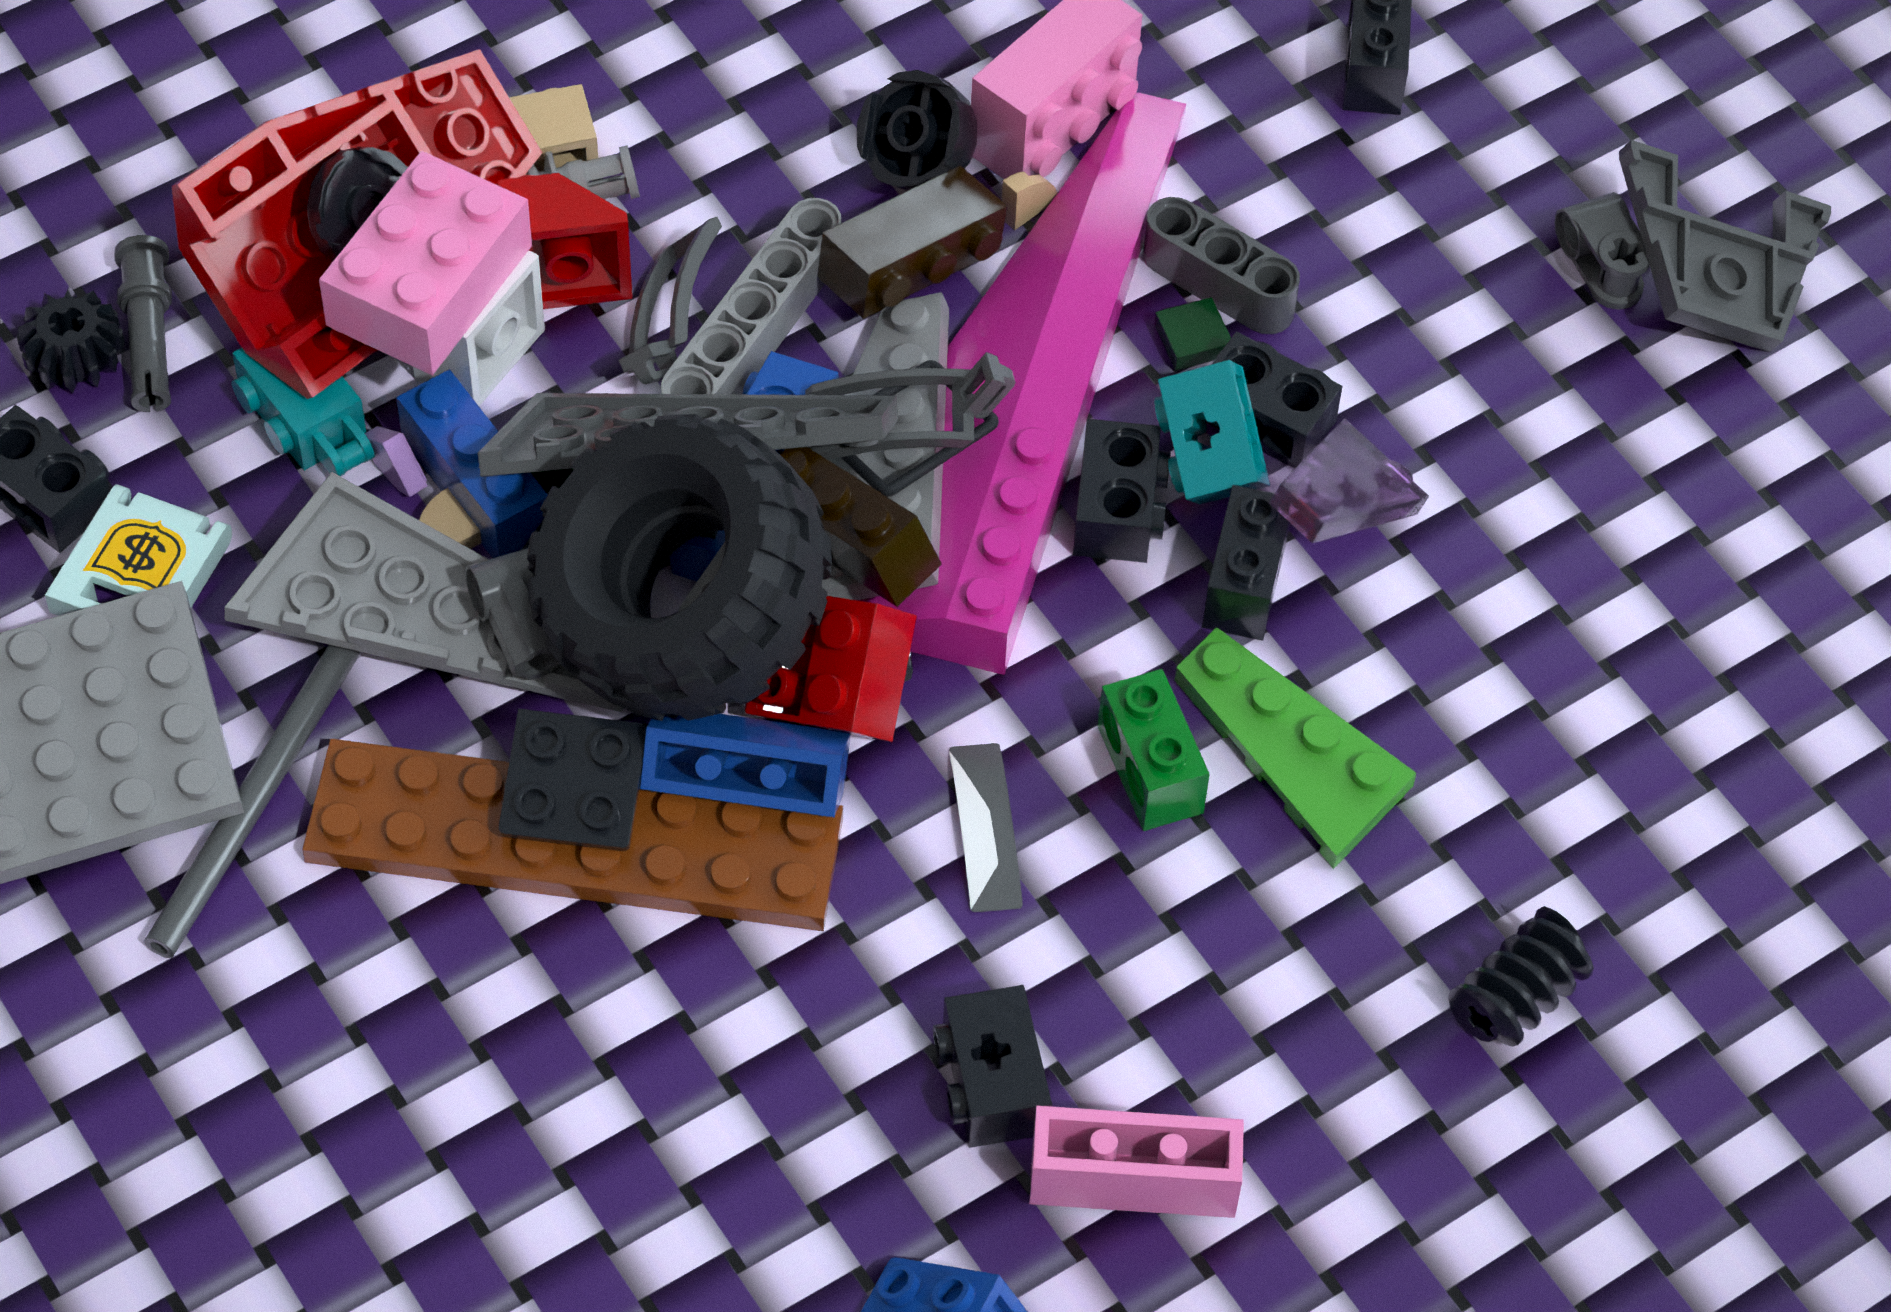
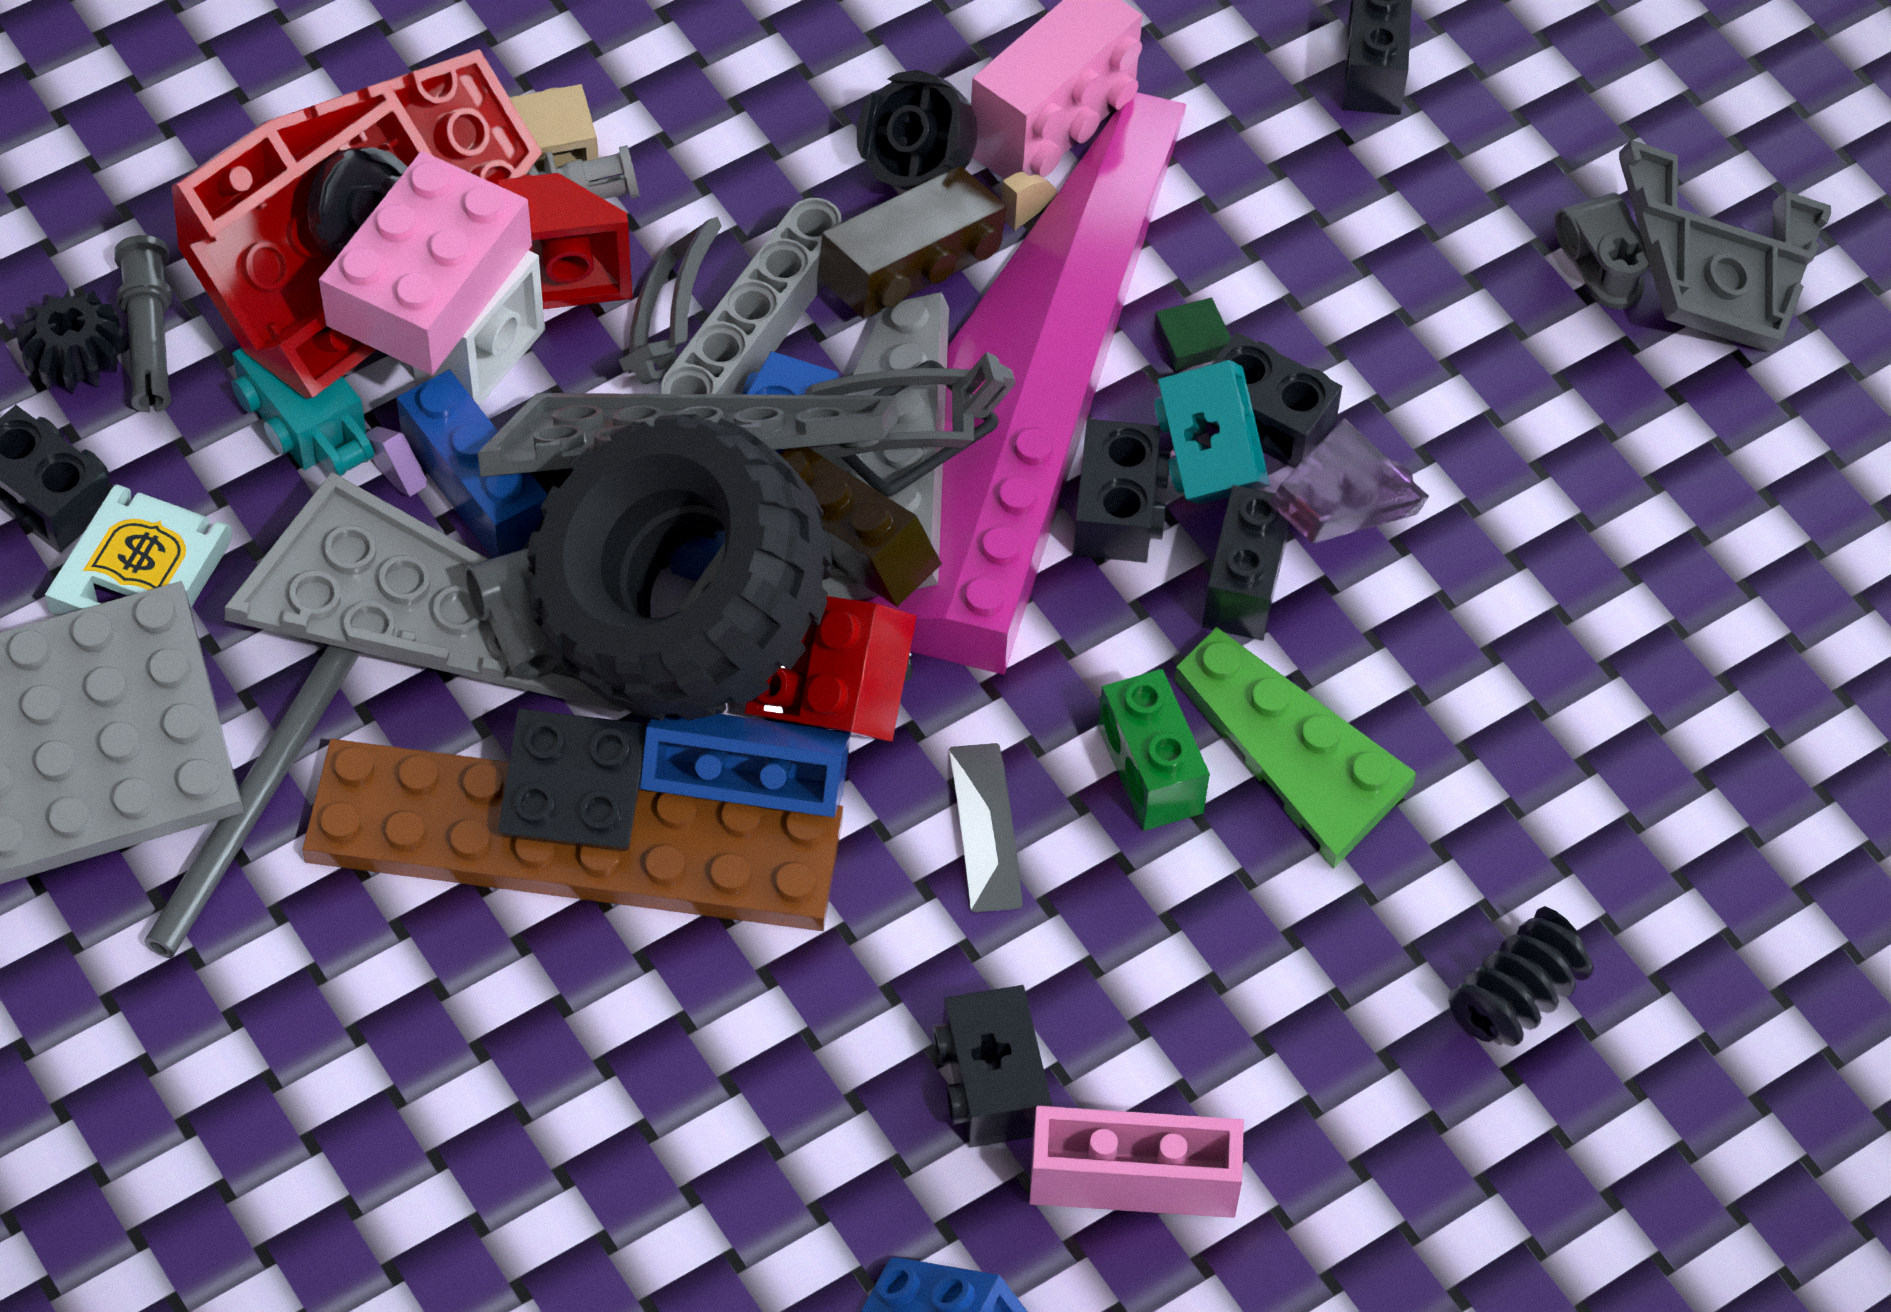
tan tile [419,488,482,549] -> none
dark grey beam [1143,197,1300,334] -> none

